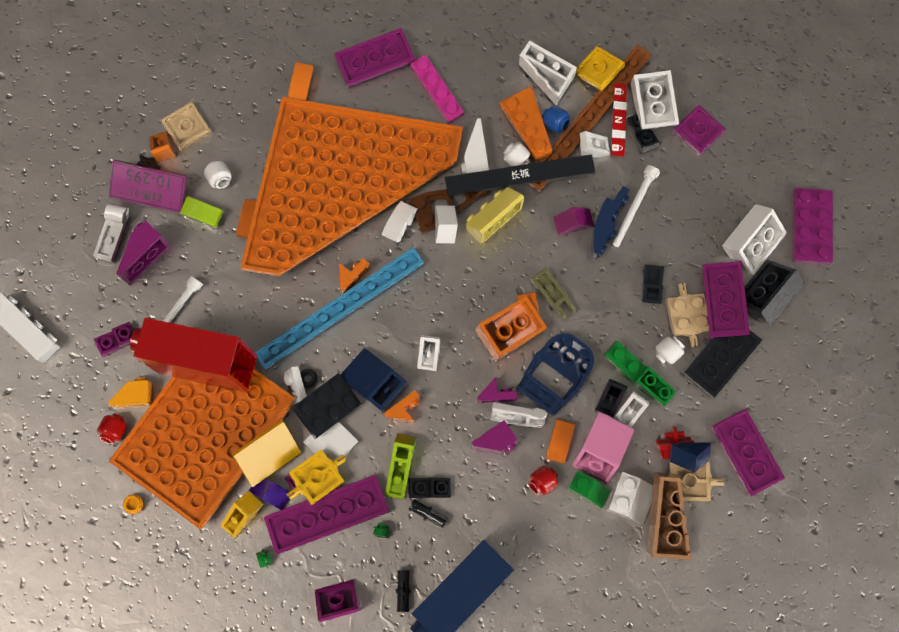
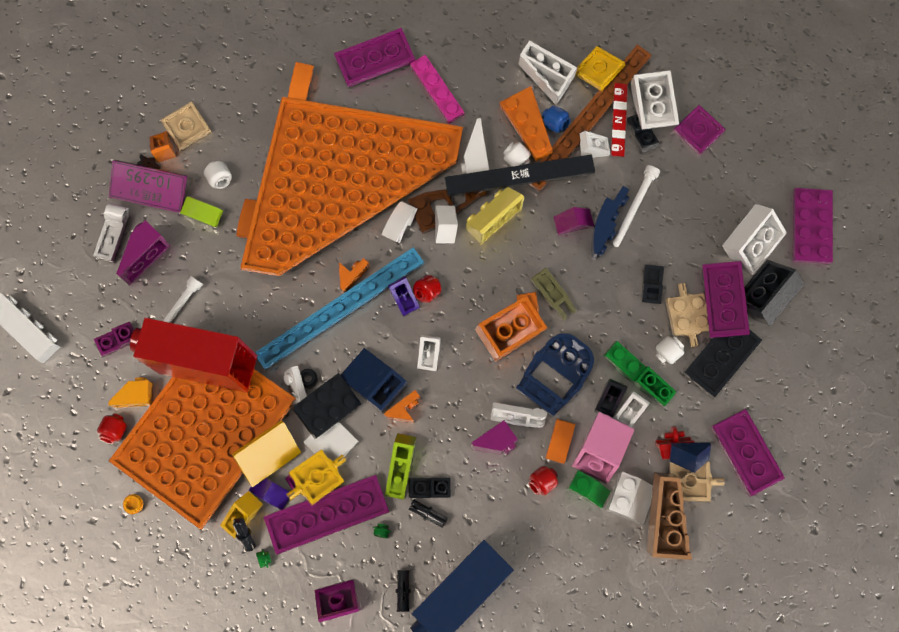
magenta slope [477,377,517,403] -> none
none -> black axle [233,517,256,552]
none -> dark purple slope [388,277,420,316]
none -> red head [413,275,441,303]

